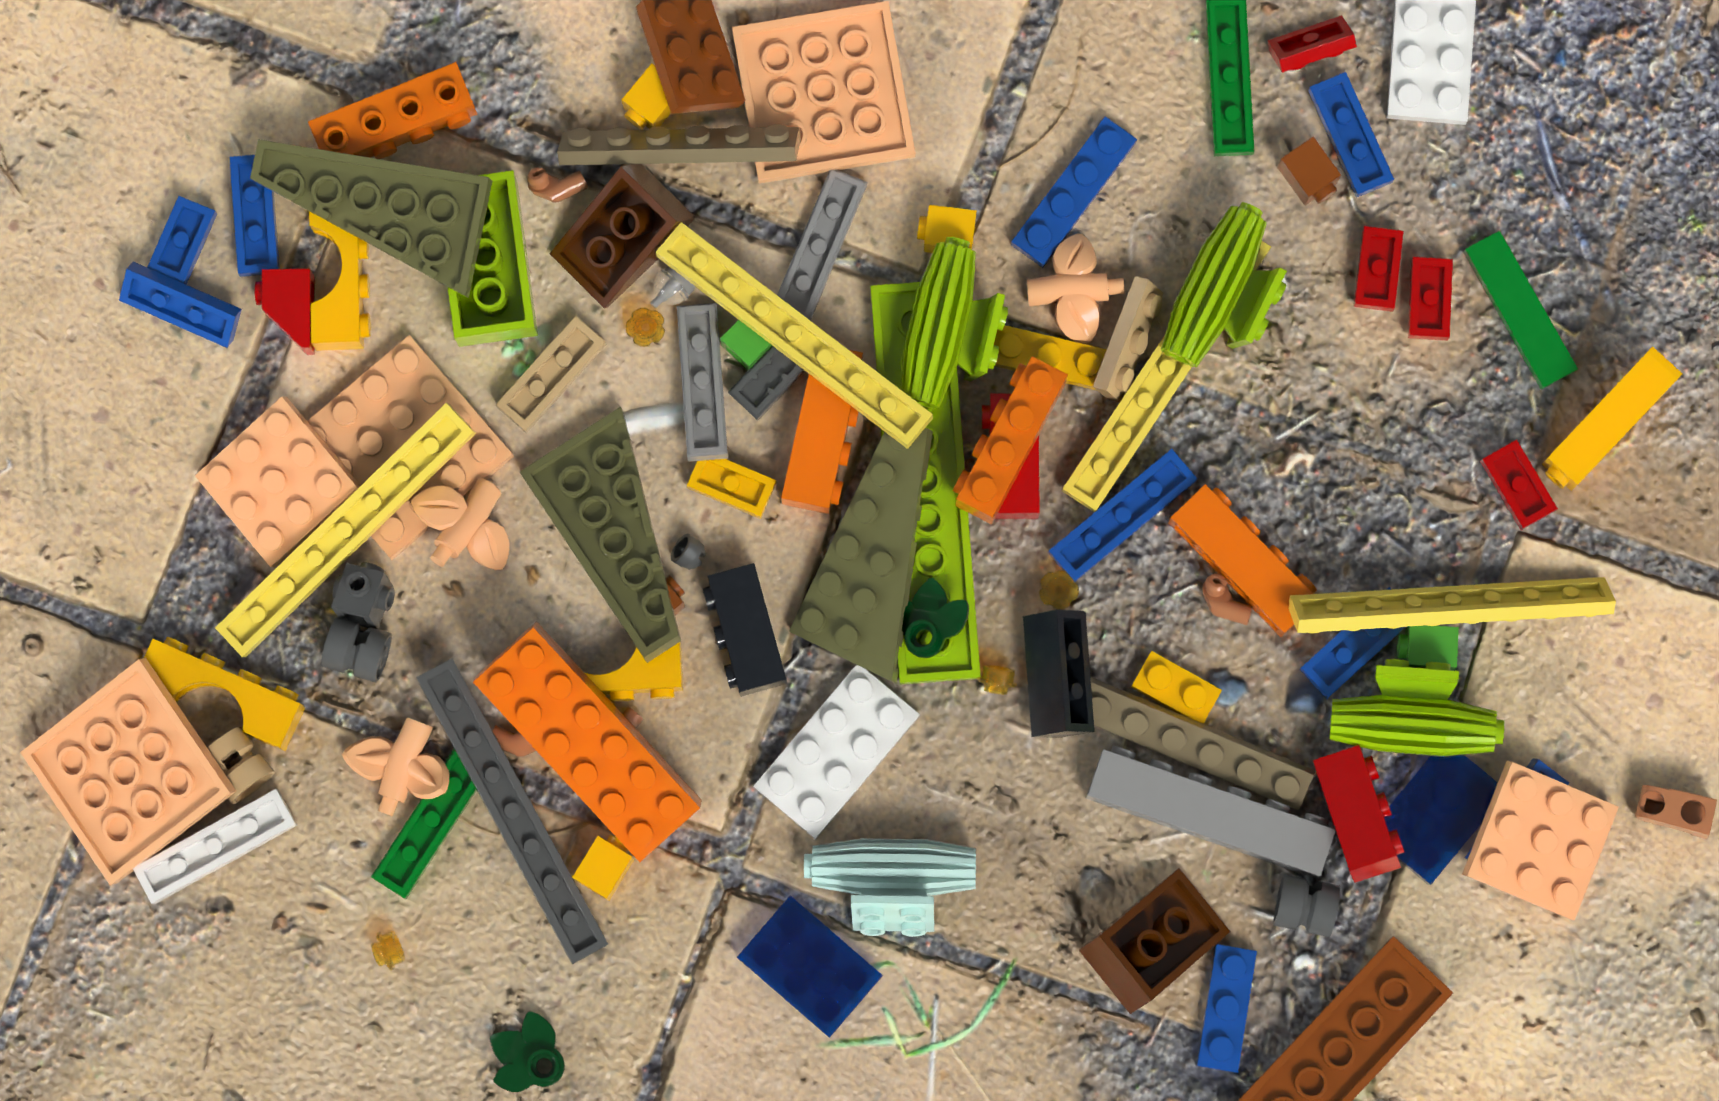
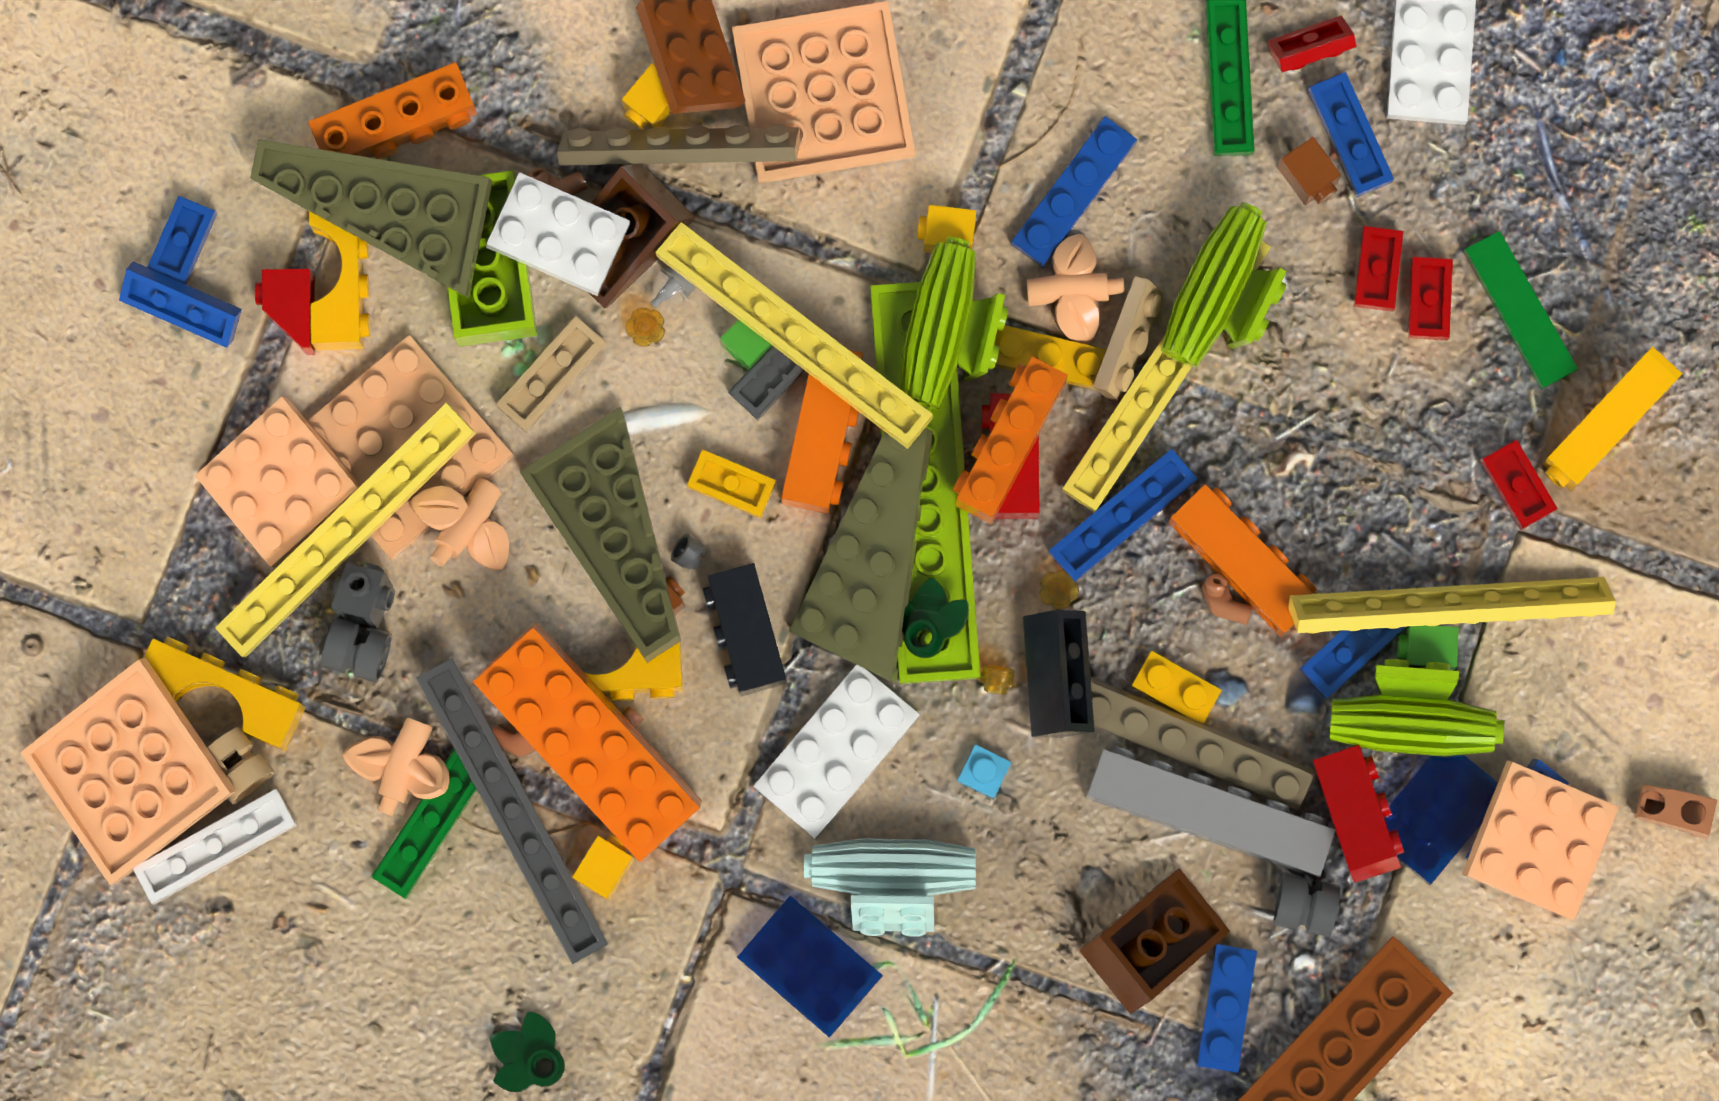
blue plate [229,155,280,277] -> none
clear yellow plate [371,931,405,970] -> none
light grey tile [677,303,728,462] -> none
light grey tile [777,169,867,321] -> none
none -> white plate [486,172,630,296]
none -> medium azure plate [957,744,1012,800]

